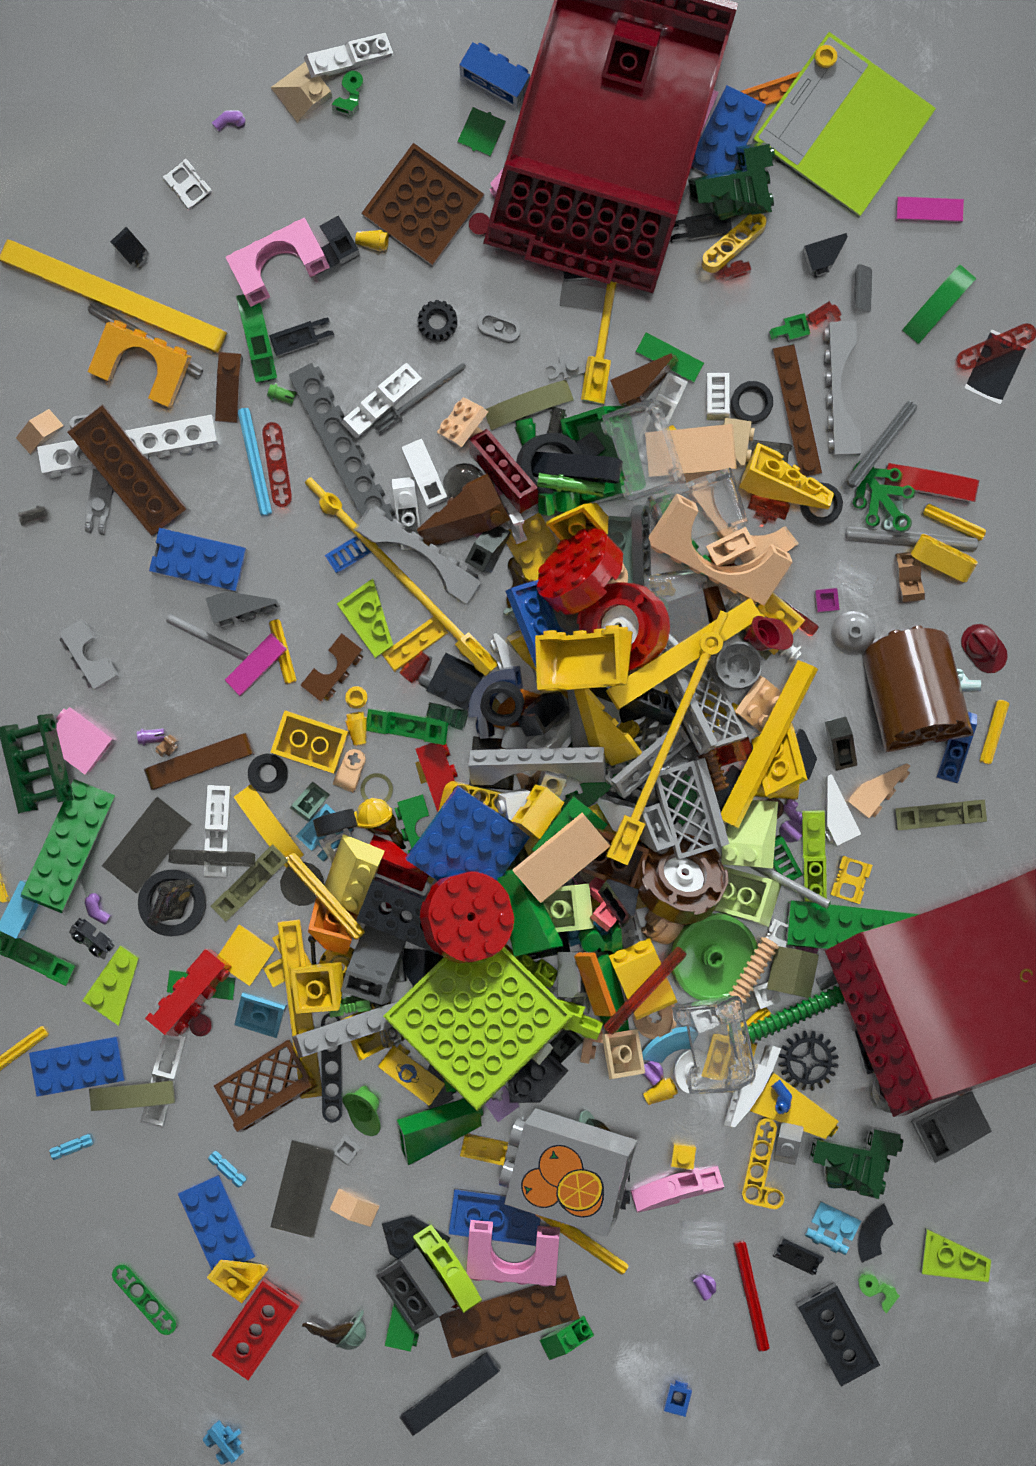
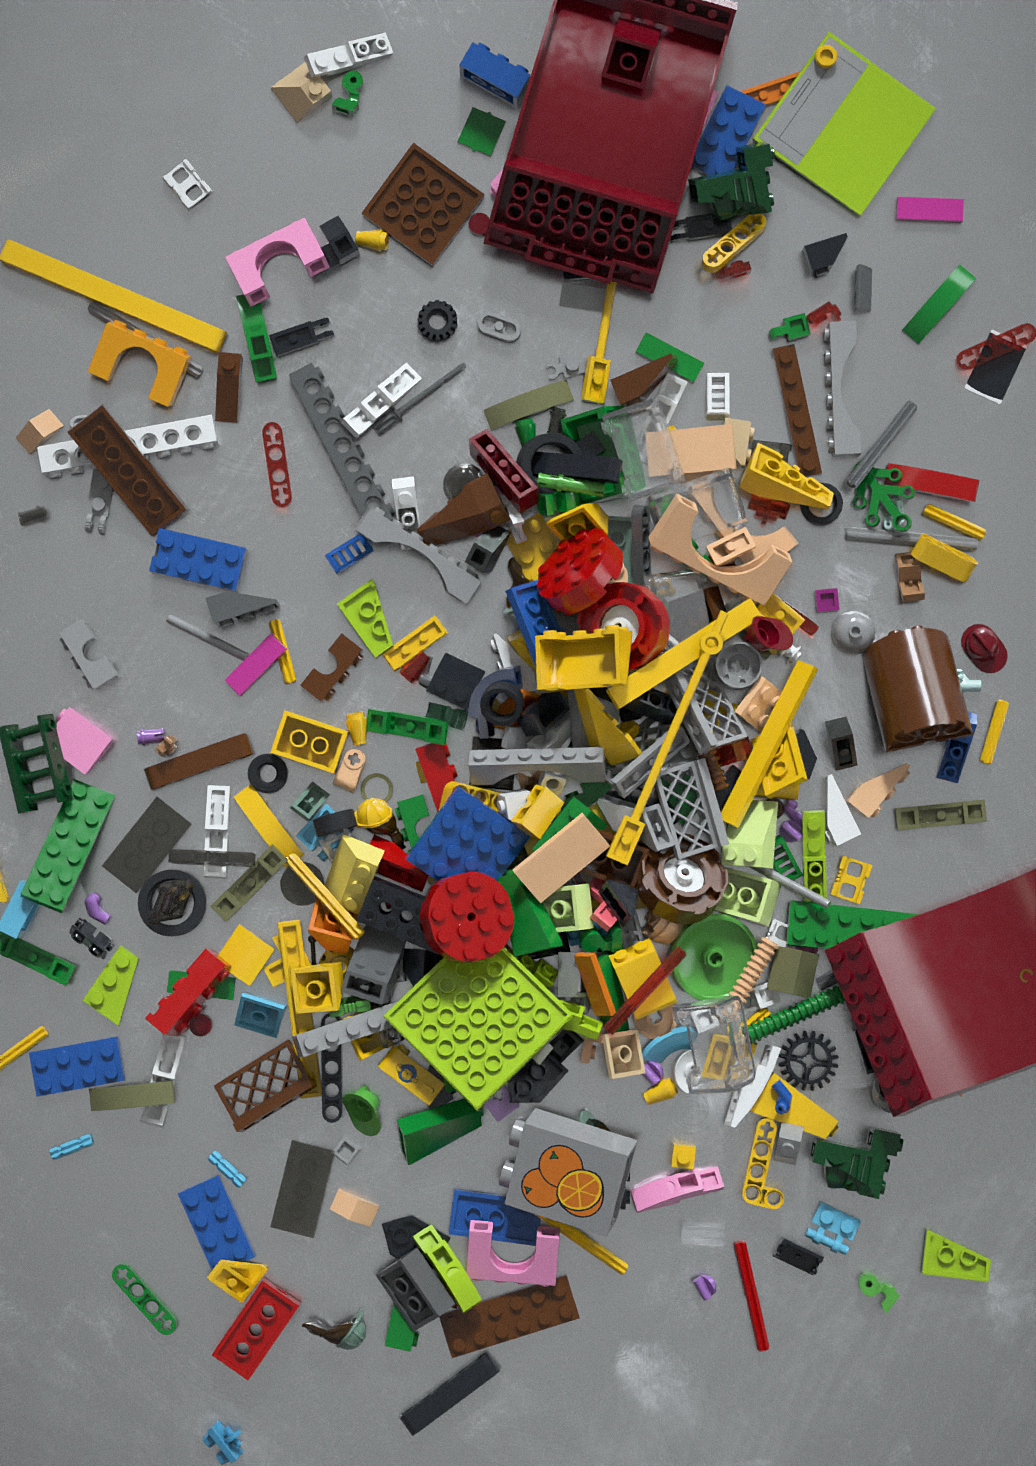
black slope [110,227,149,268] -> none
medium lavender arm [212,111,245,131] -> none
medium azure axle [238,408,272,516] -> none
bright green pin [267,383,296,405] -> none
yellow bar [305,477,498,676] -> none
yellow plate [345,686,368,709] -> none
white slope [401,439,448,508] -> none
light nougat plate [437,397,488,447] -> none
yellow hinge [460,1133,508,1166] -> none
green slope [539,1316,594,1360] -> none
blue brick [663,1380,692,1417] -> none
black tyre [731,381,773,424] -> none
black brick [796,1283,880,1387] -> none
black tile [857,1203,893,1263] -> none
dark grey slope [912,1091,992,1163] -> none

